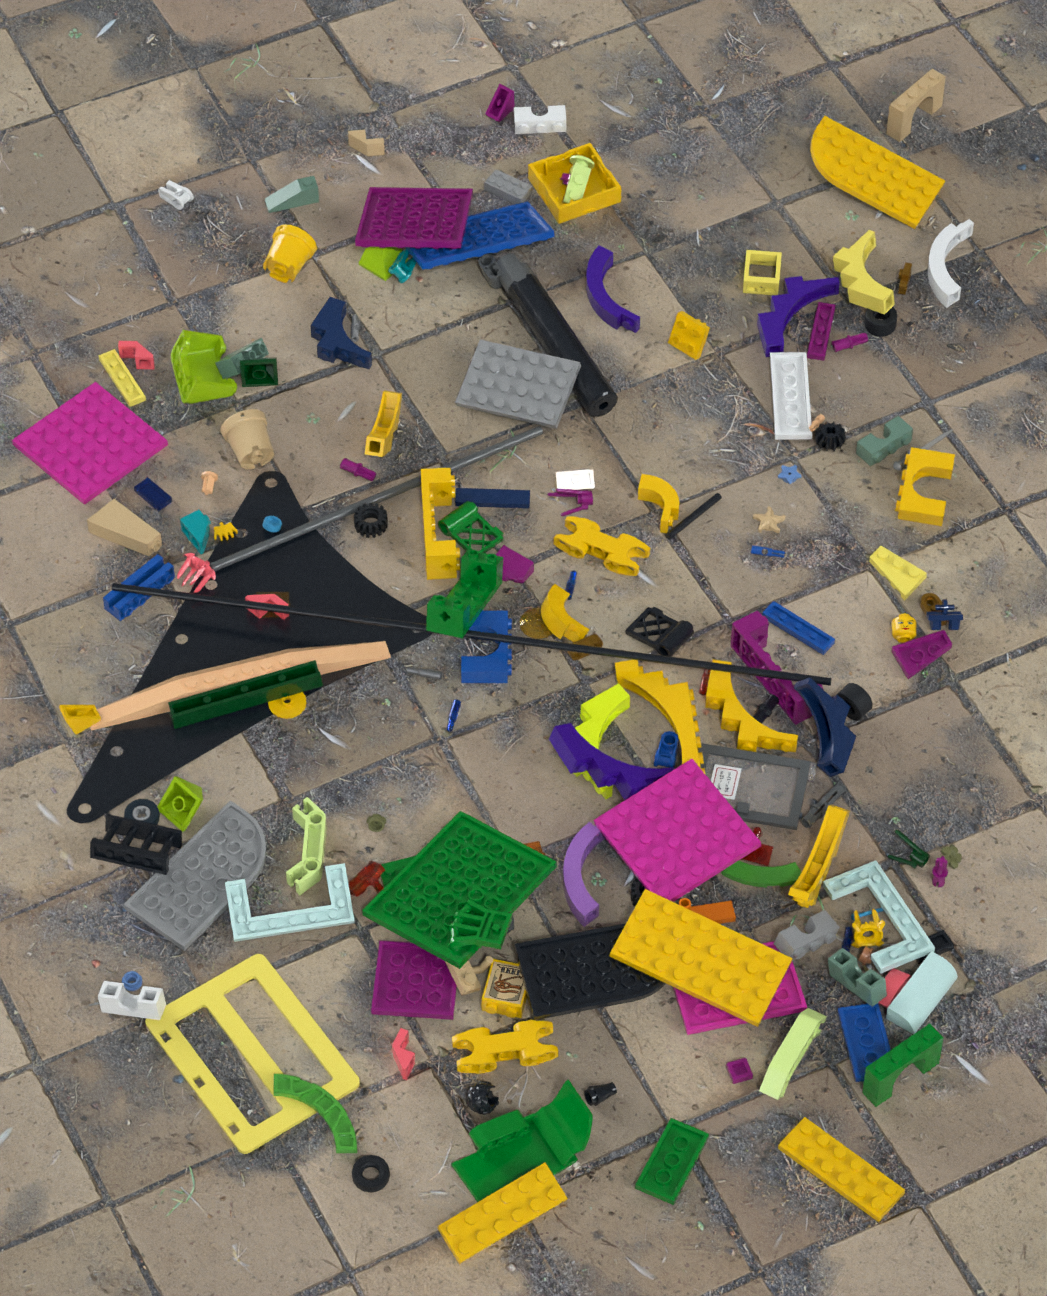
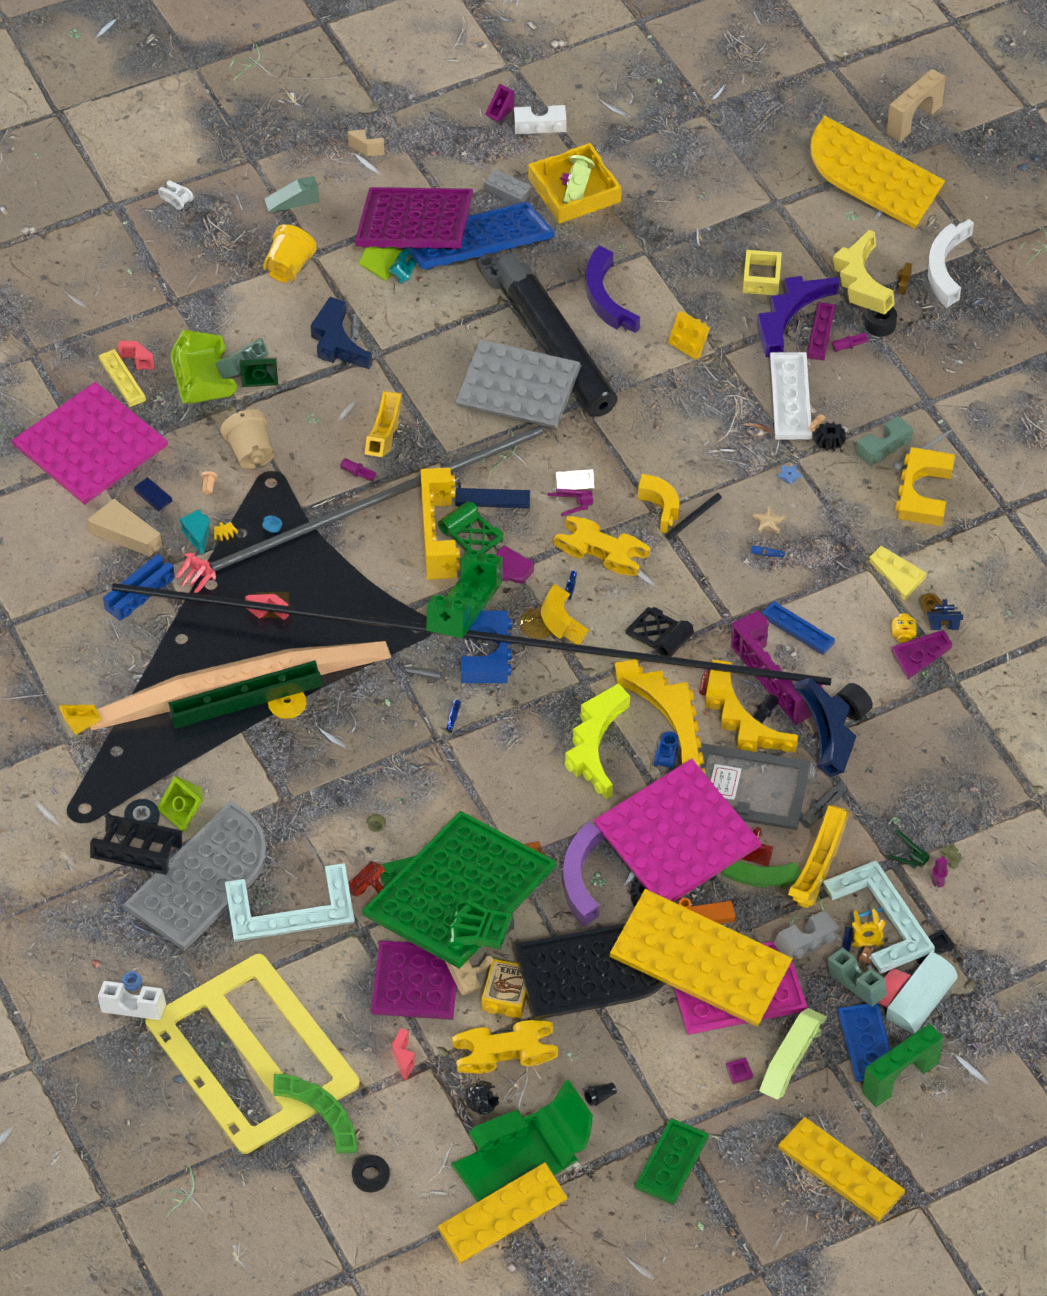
yellowish green piece [286,797,327,895] -> none
black tyre [354,503,388,538] -> none
dark purple arch [549,723,674,800] -> none
pearl gold beam [567,634,603,660] -> none

